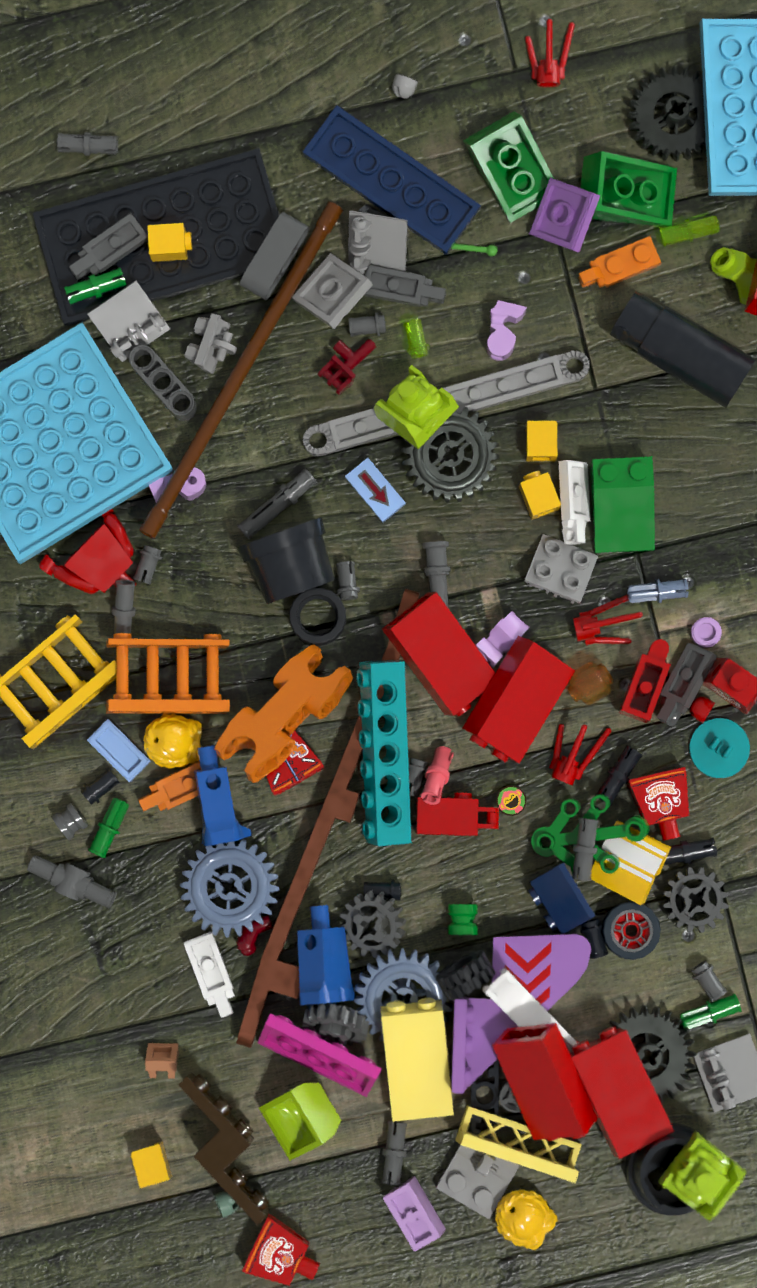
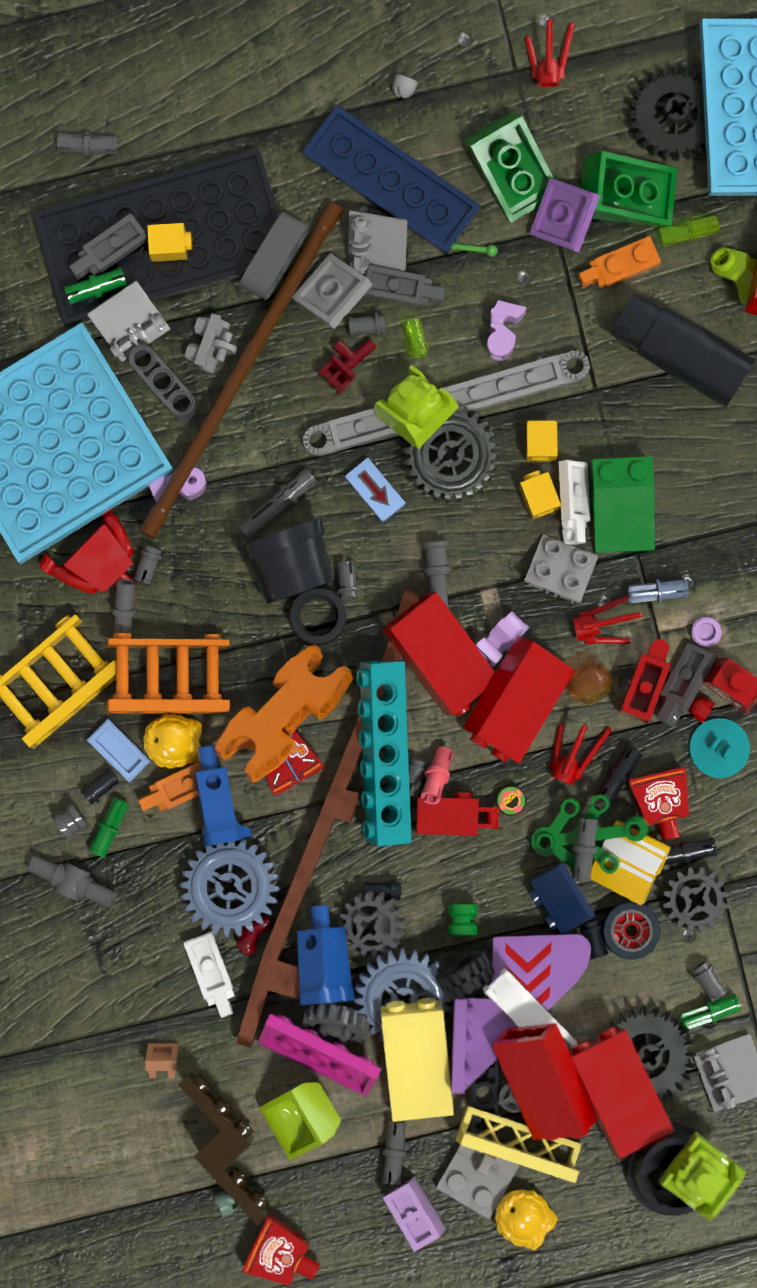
yellow panel [131,1141,172,1188] -> none

